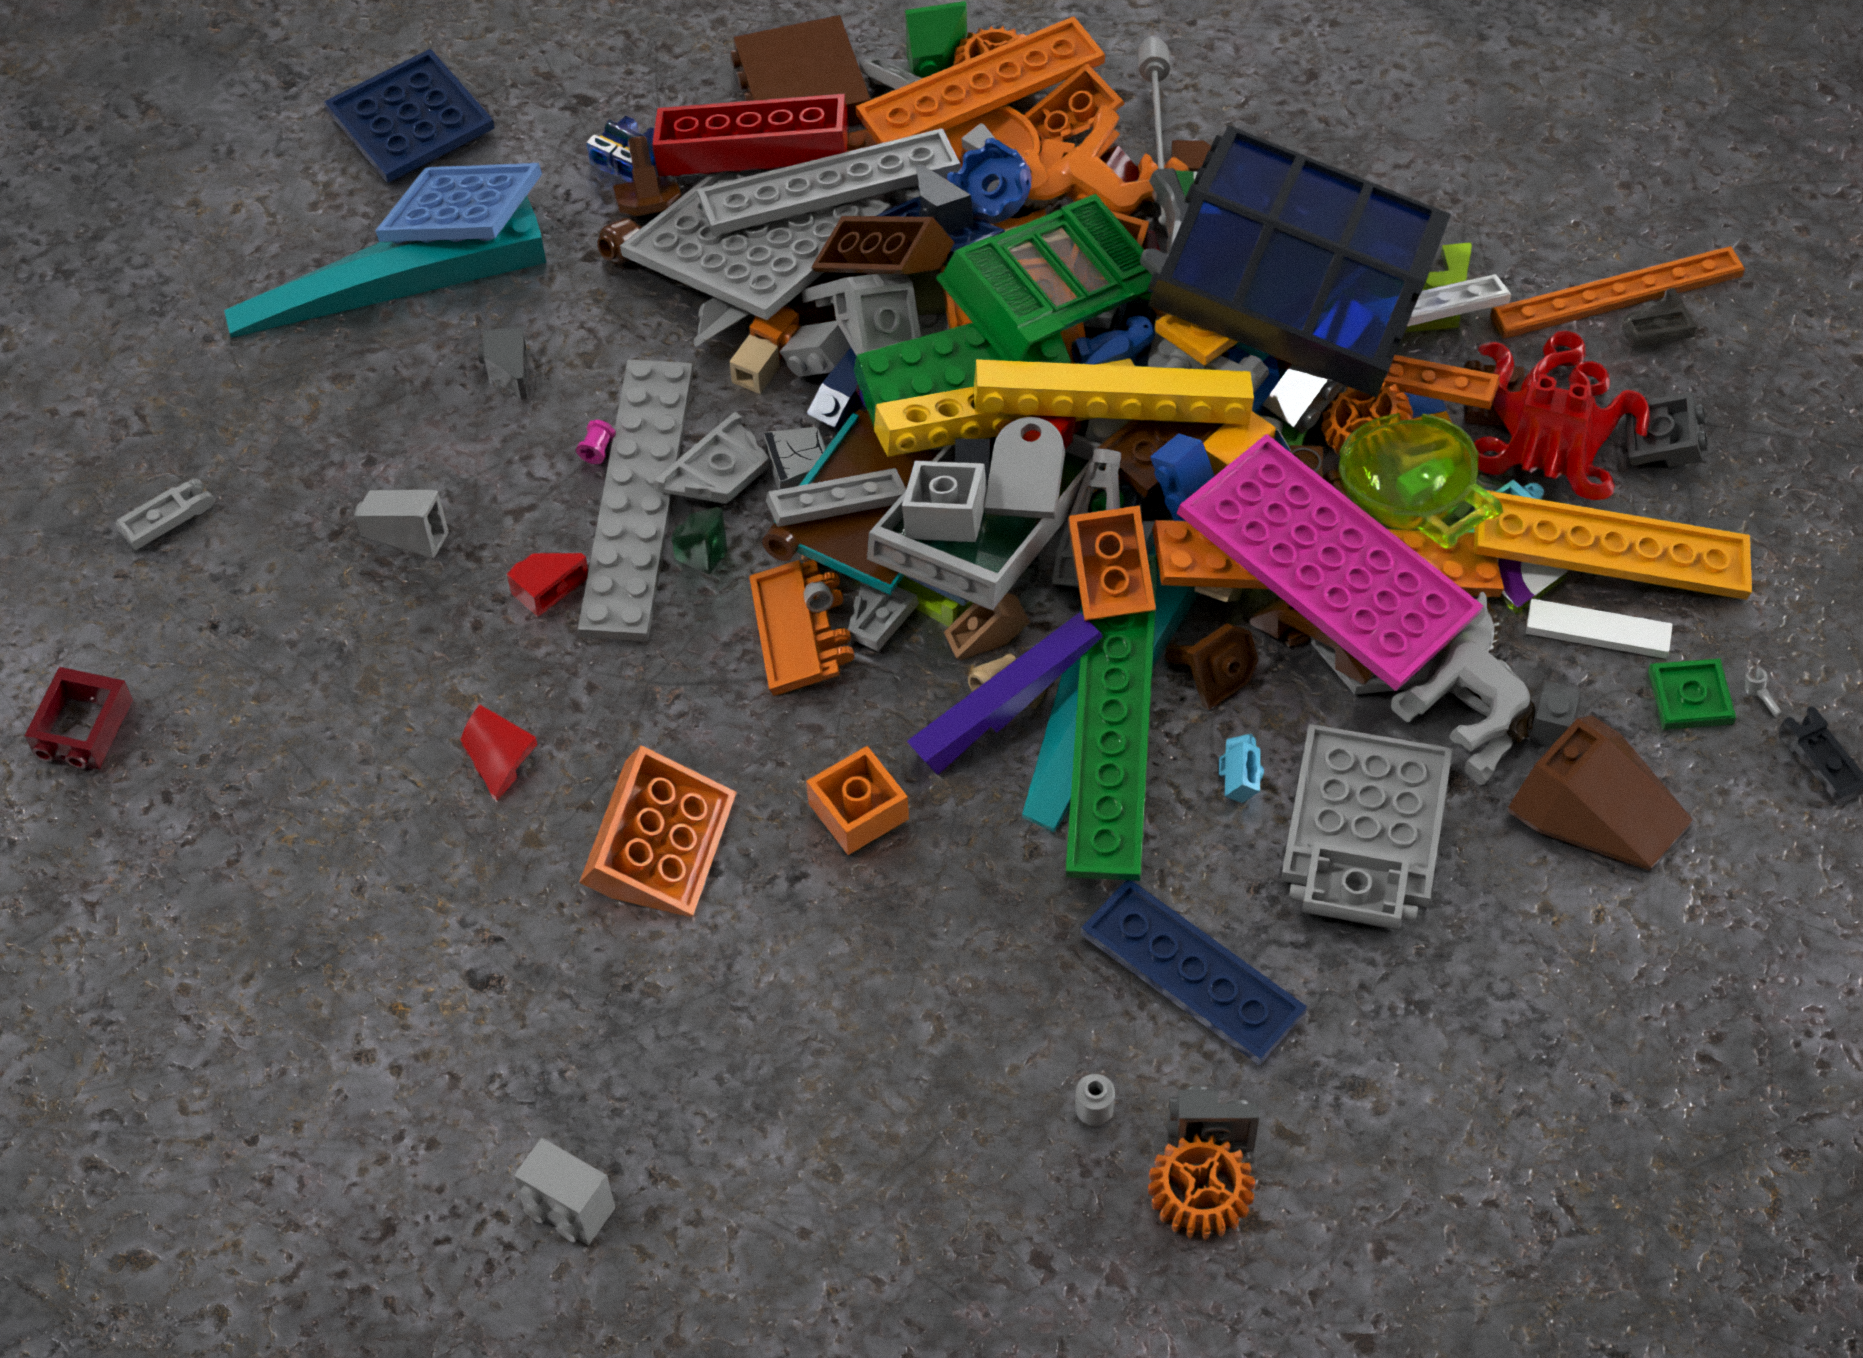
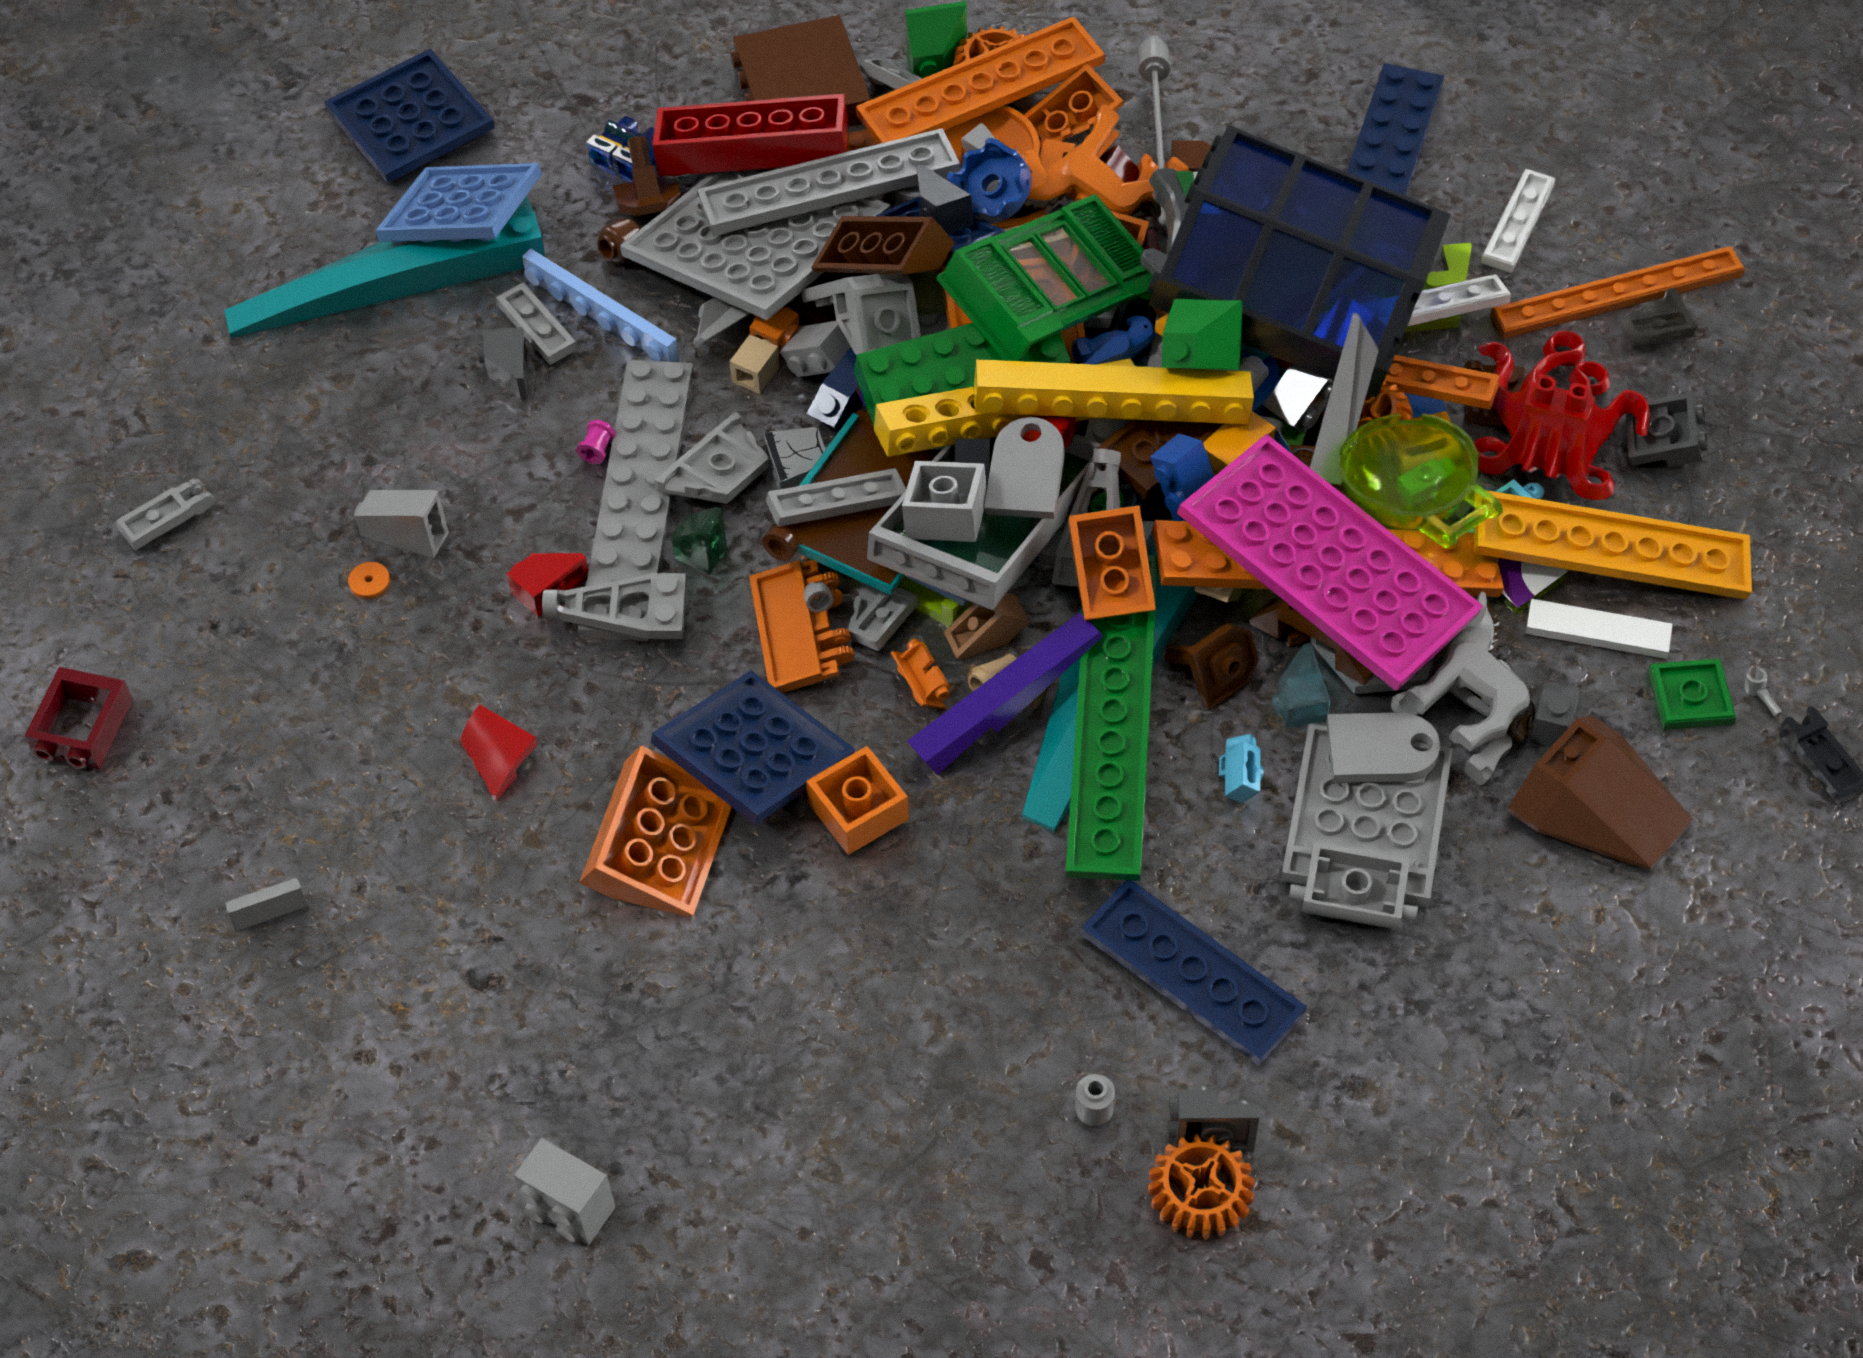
none -> light grey tile [225,878,308,931]
none -> orange wheel [348,562,390,599]
none -> light grey plate [496,282,577,365]
none -> light blue plate [522,248,679,362]
none -> light grey plate [542,573,687,639]
none -> dark blue plate [650,670,855,825]
none -> orange hinge [891,639,950,710]
none -> green slope [1162,299,1243,370]
none -> clear light blue slope [1273,643,1331,729]
none -> light grey wedge [1310,312,1379,485]
none -> light grey tile [1326,712,1440,783]
none -> dark blue plate [1340,63,1444,216]
none -> white tile [1481,169,1556,273]

